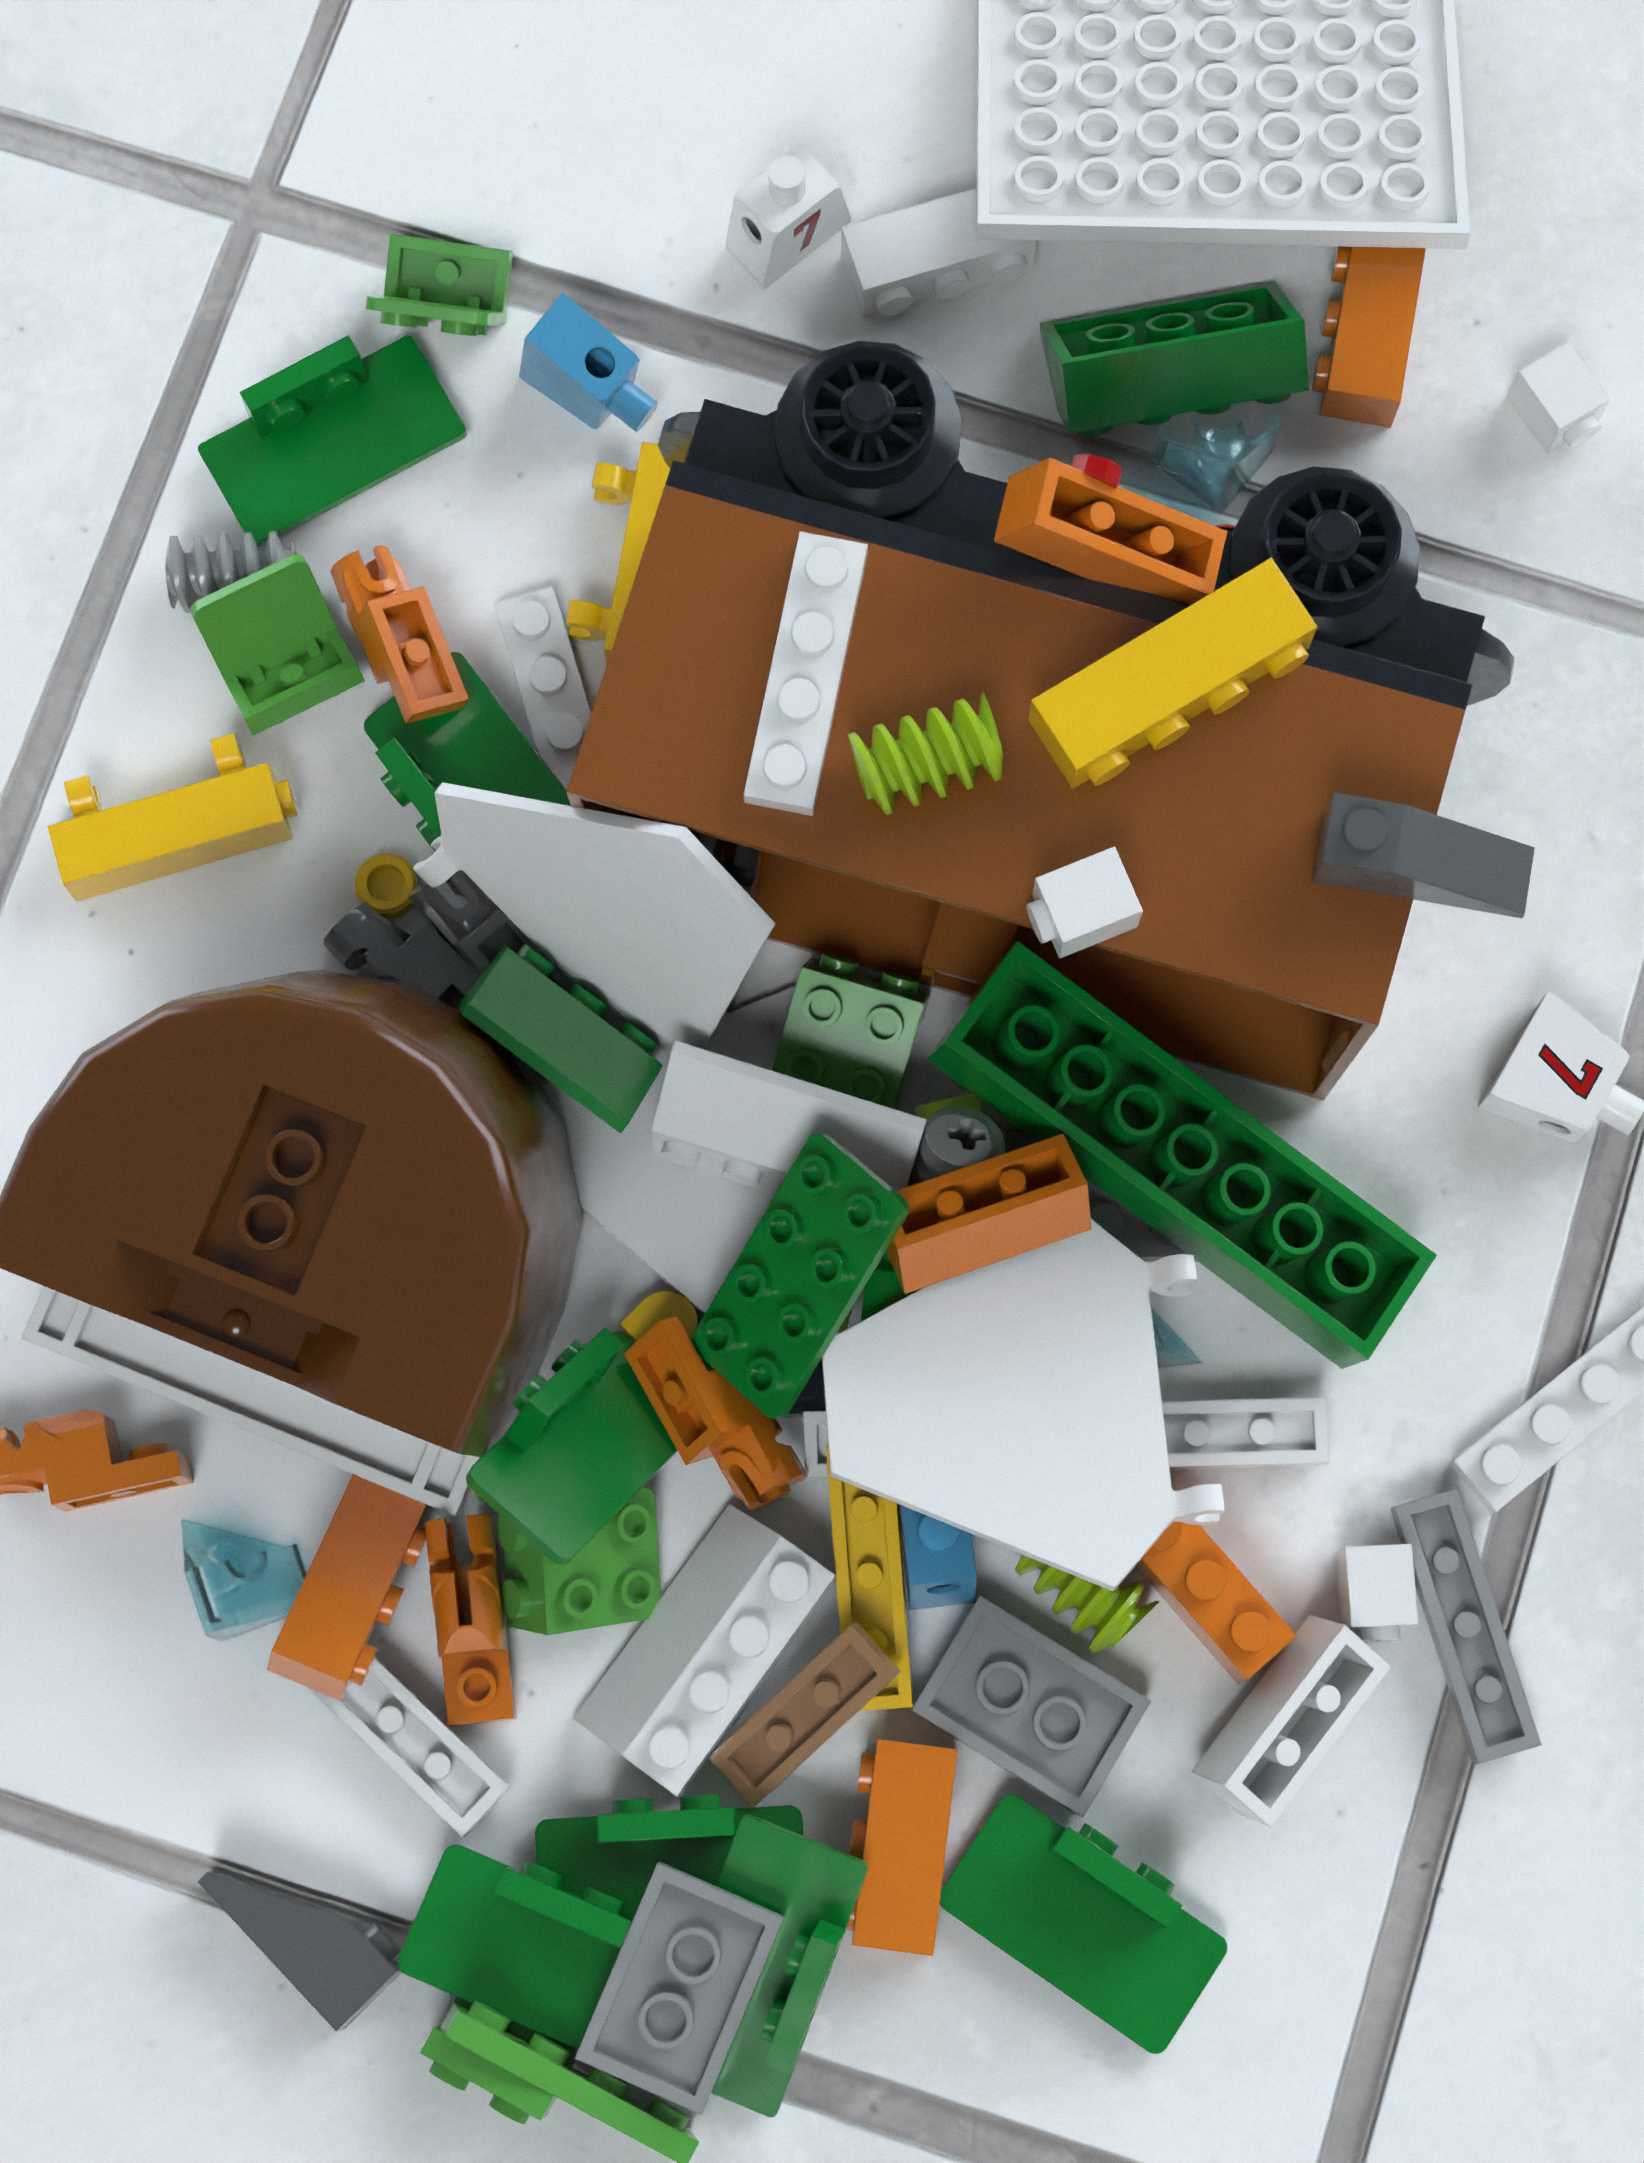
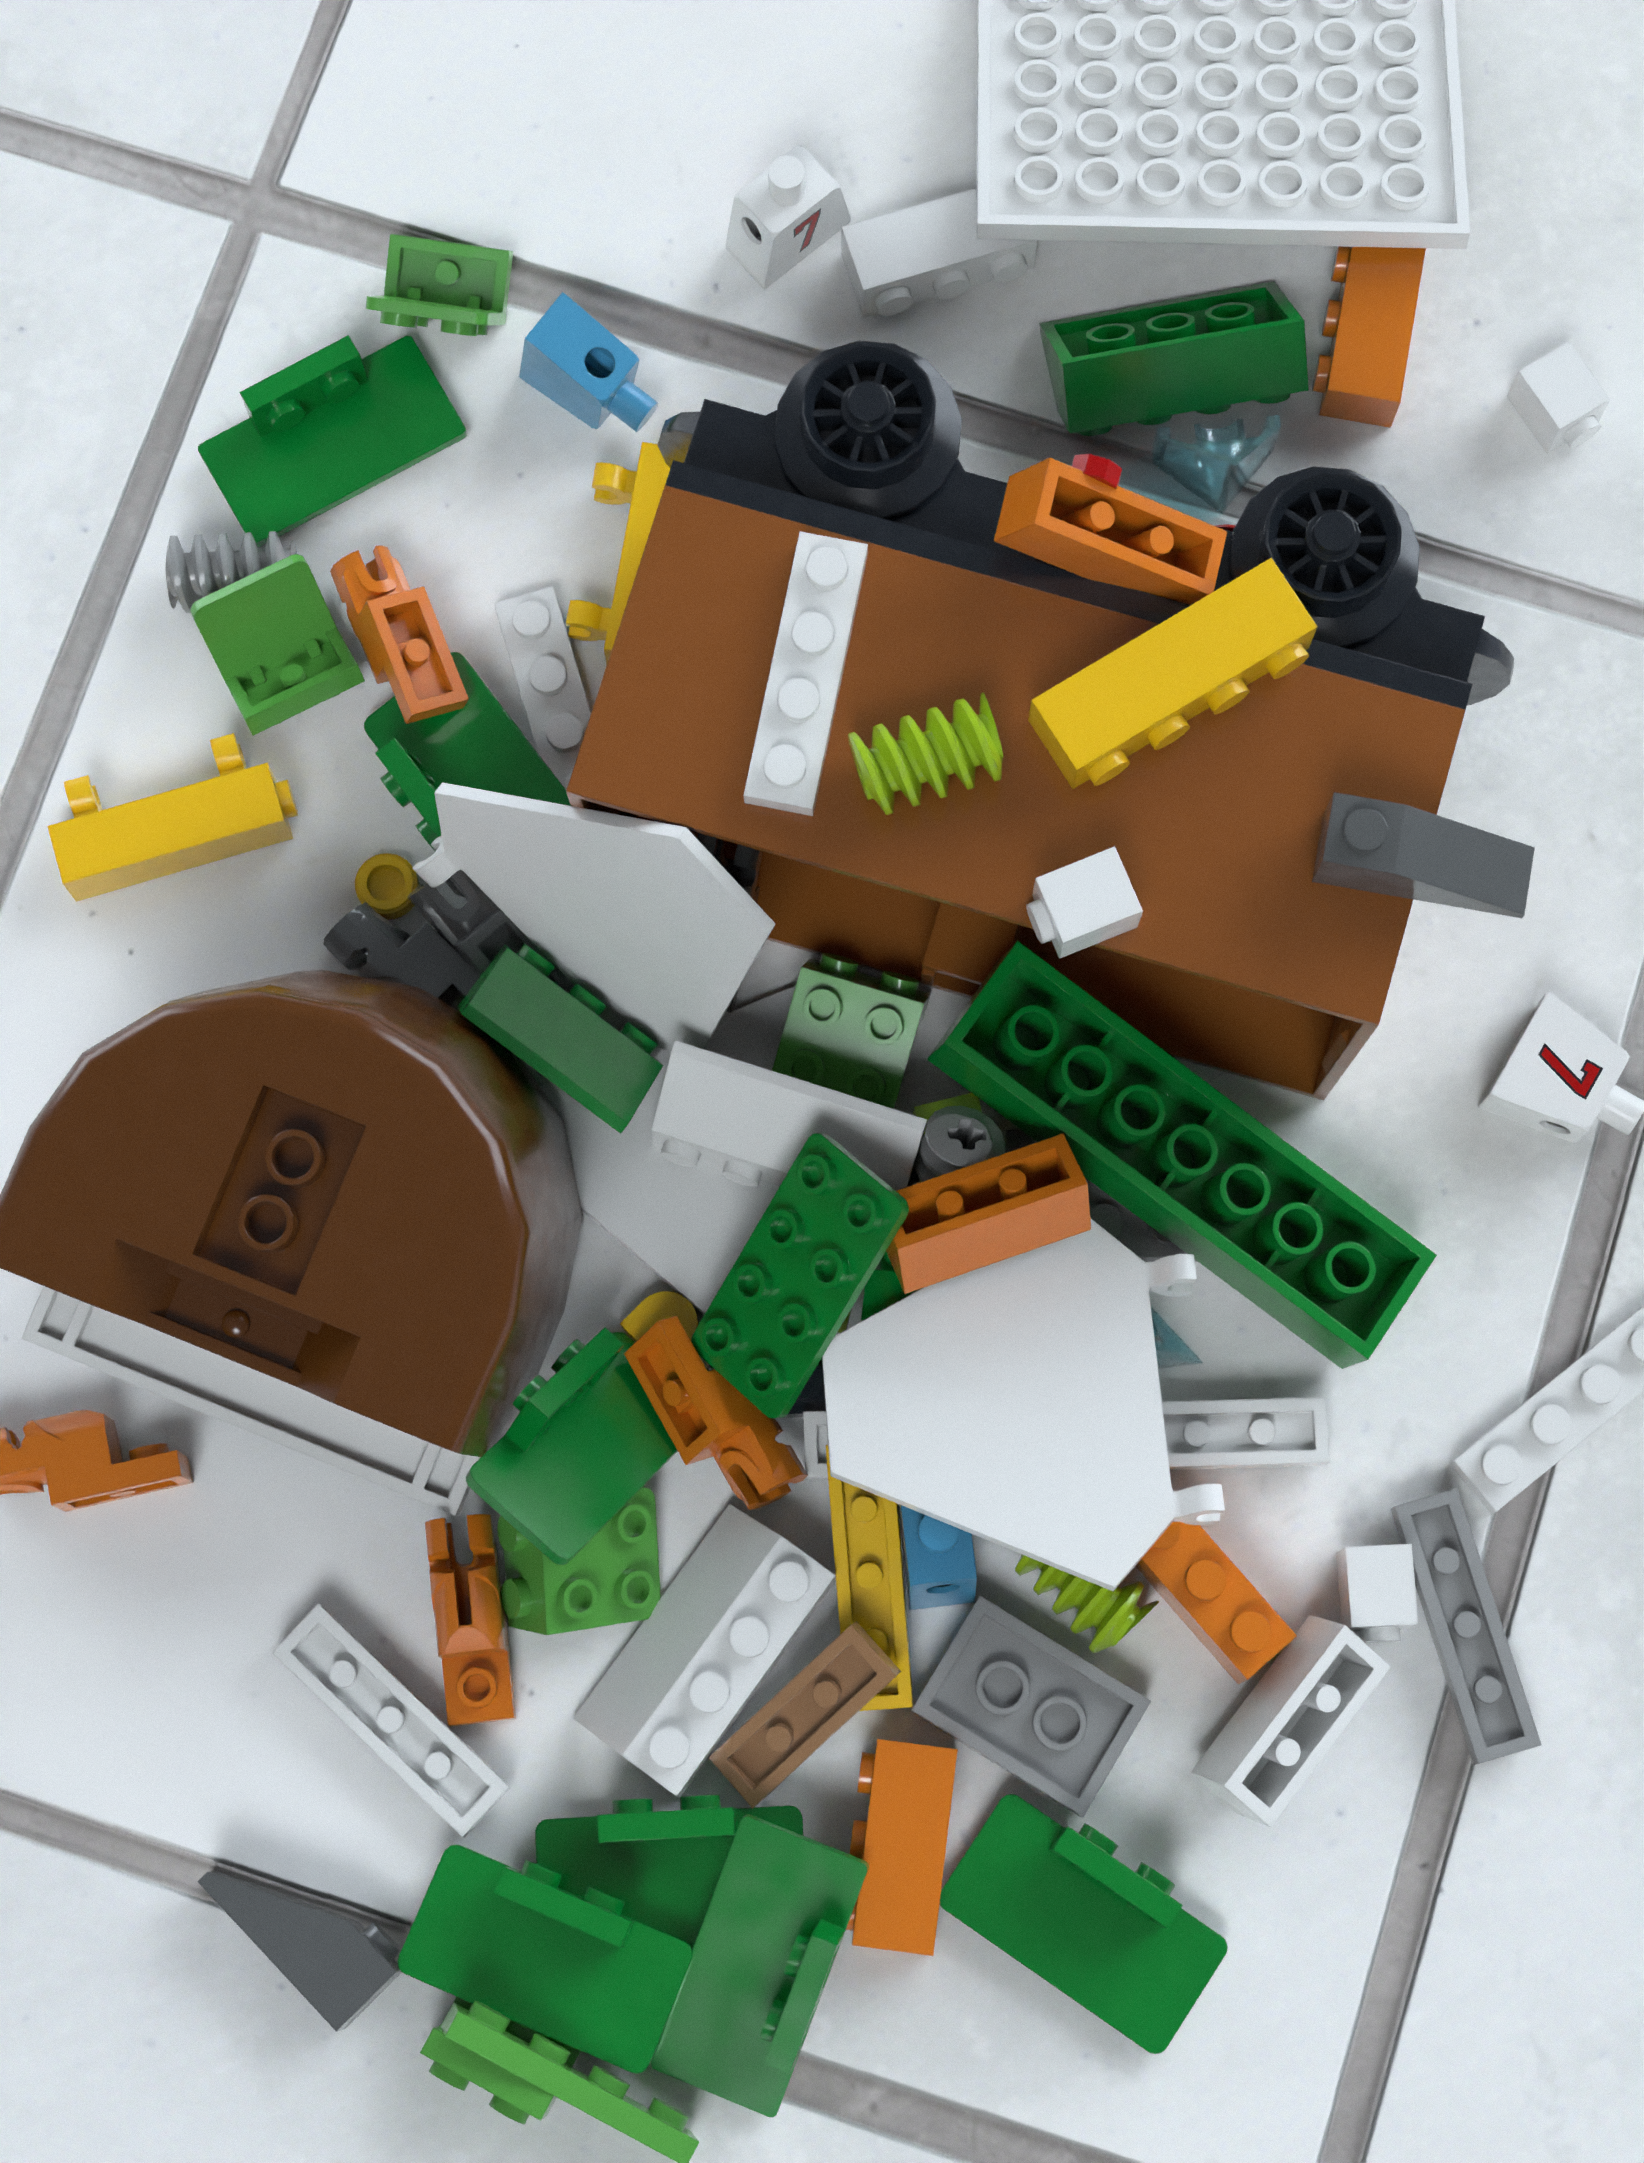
clear light blue slope [181,1519,306,1642] -> none
orange brick [267,1474,426,1701] -> none
light grey plate [575,1861,784,2115] -> none

